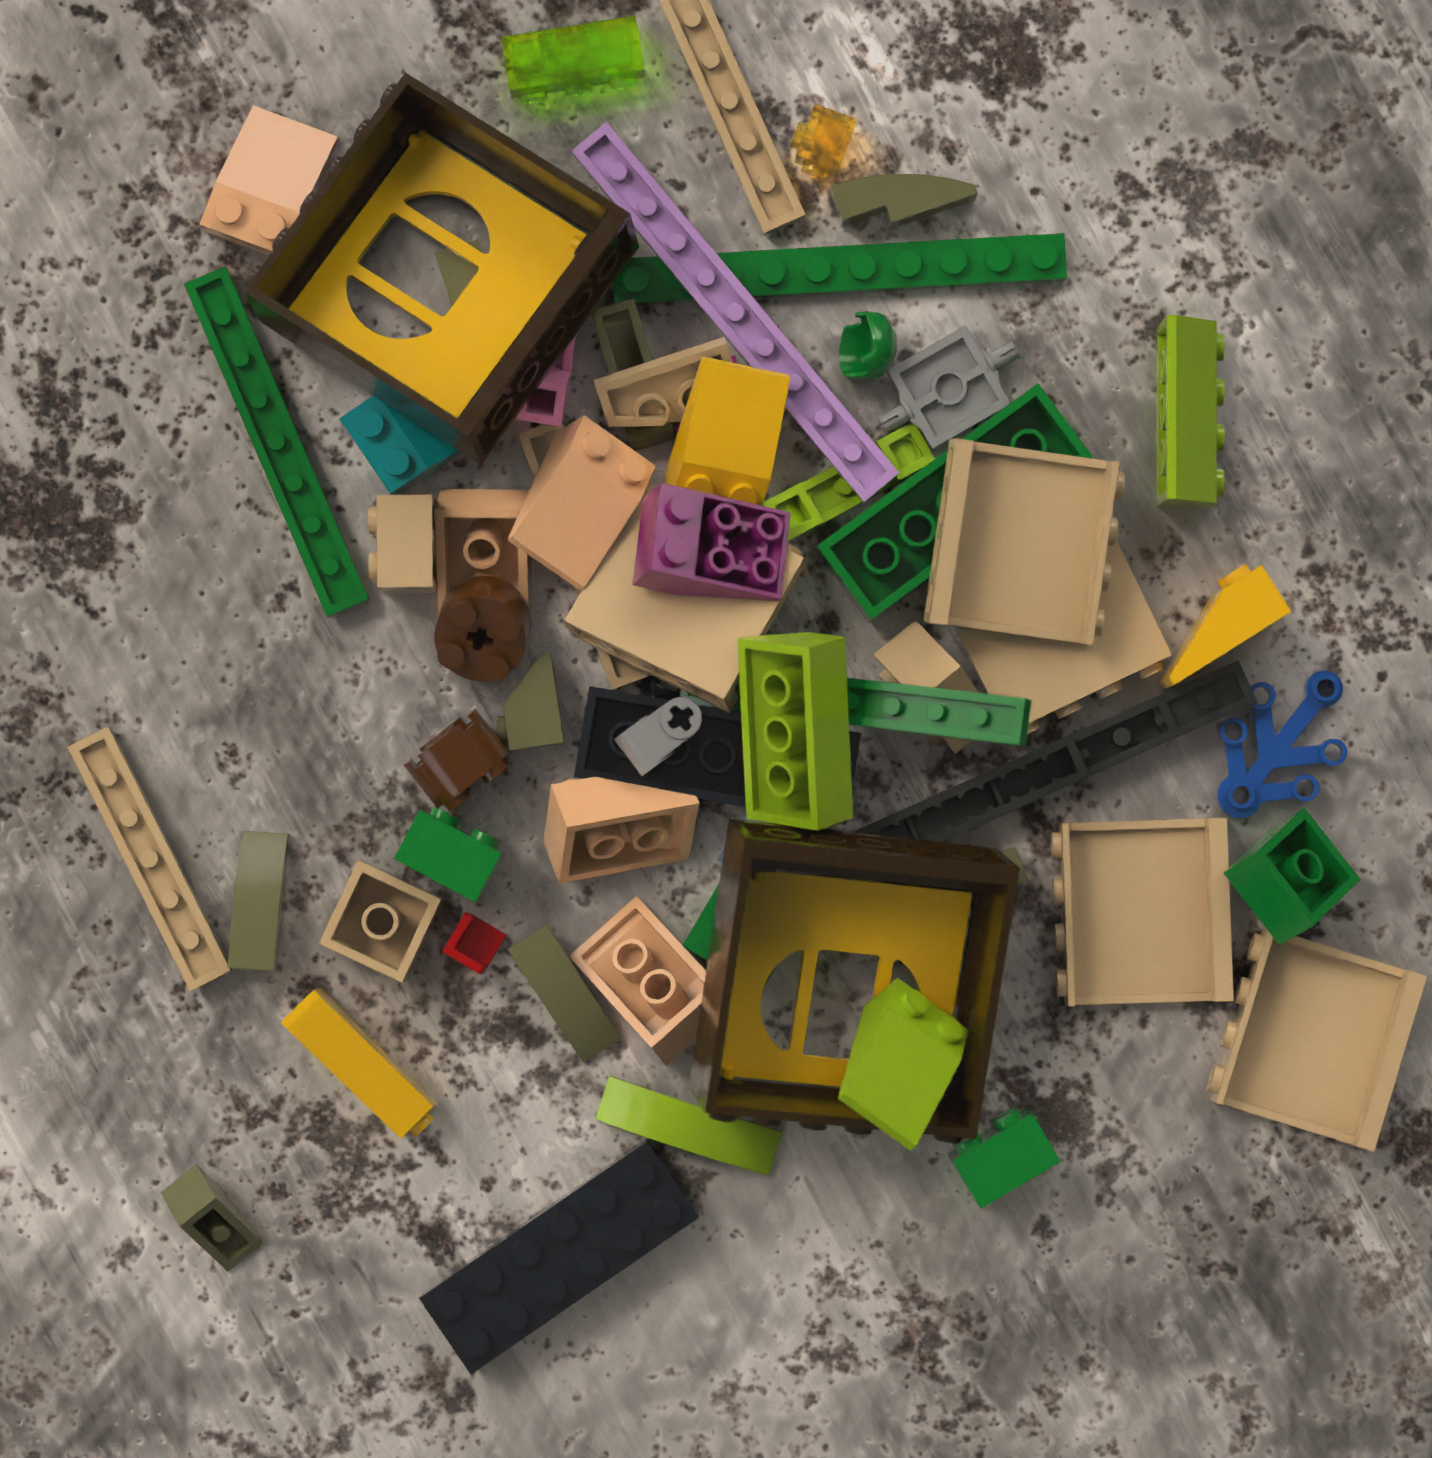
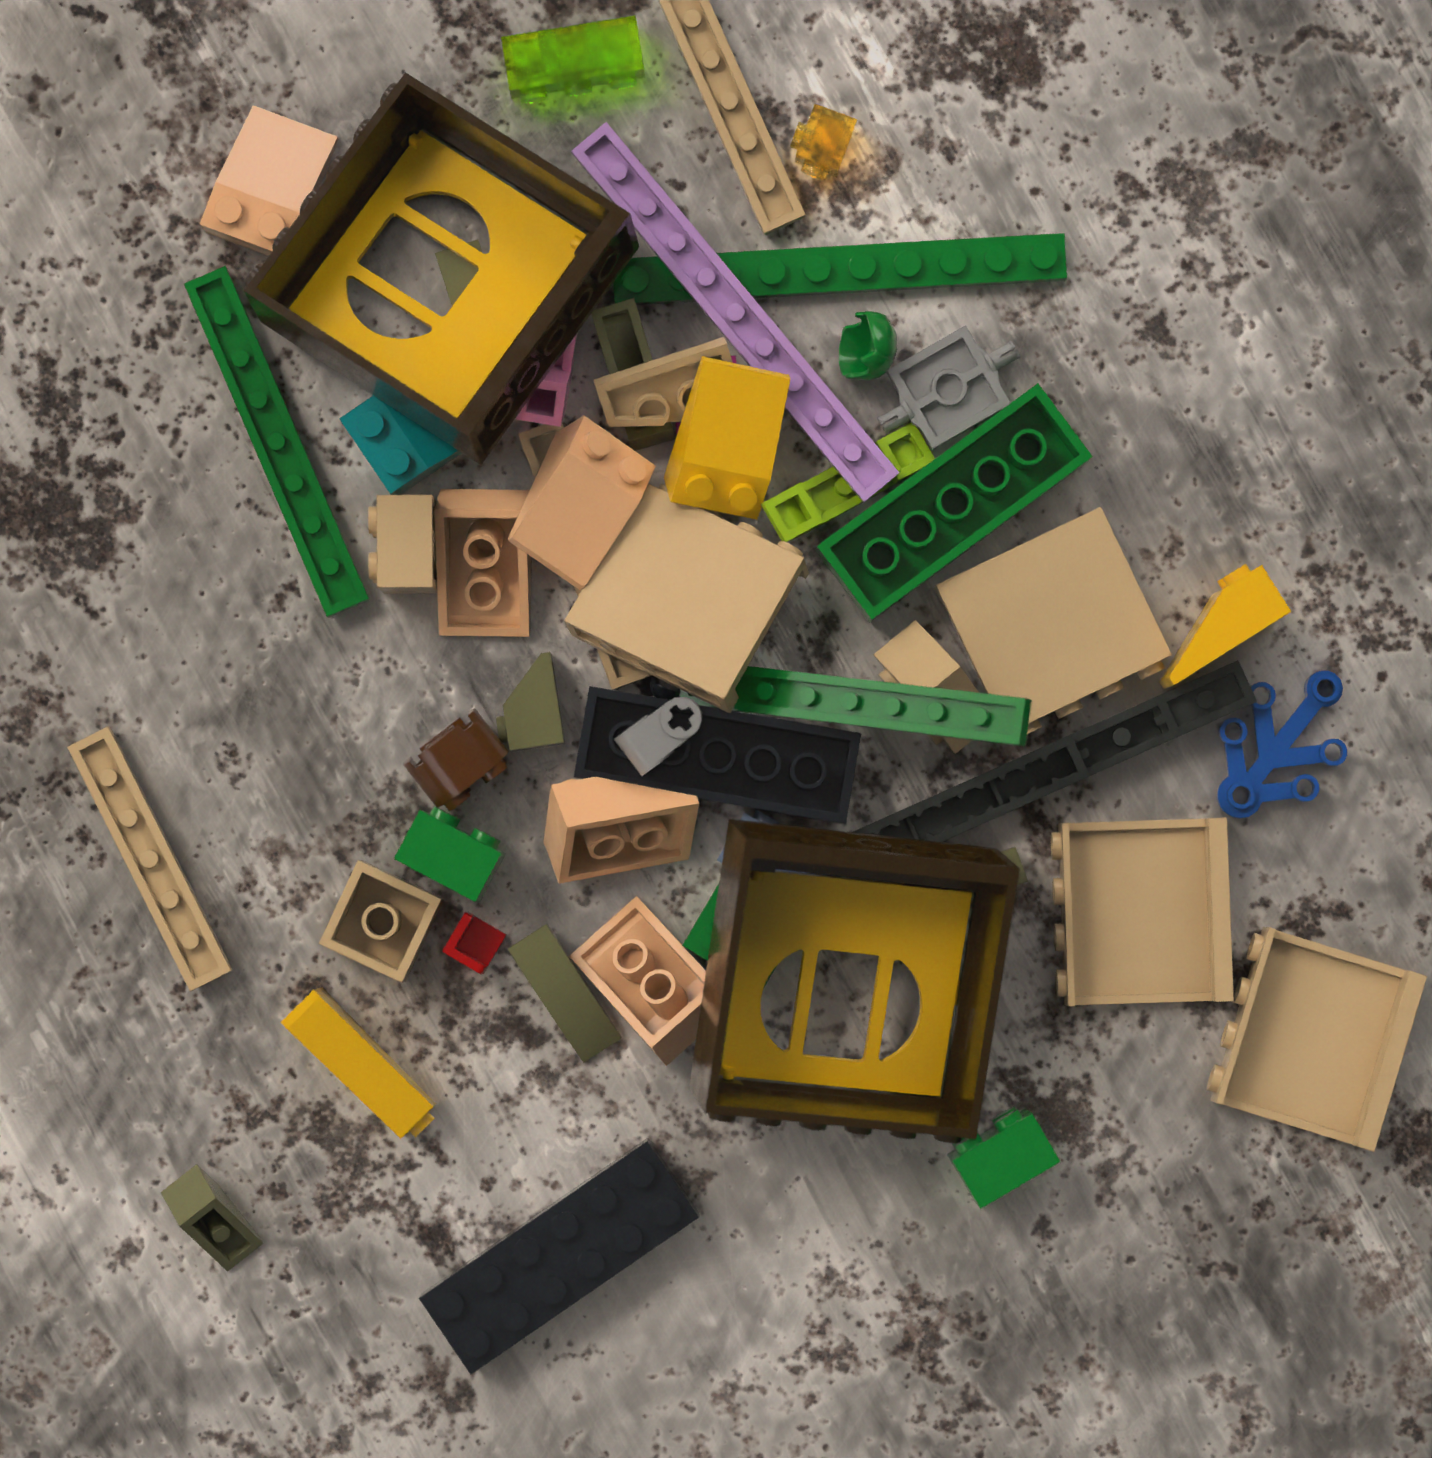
olive slope [228,831,289,971] -> none
reddish brown brick [434,576,531,682] -> none
lime slope [595,1075,783,1176] -> none
magenta slope [632,483,791,601] -> none
lime slope [737,632,853,831] -> none
olive slope [829,174,978,230] -> none
lime slope [838,978,969,1151] -> none
tan panel [923,438,1125,646] -> none
lime slope [1157,315,1225,508] -> none
green brick [1223,807,1361,945] -> none

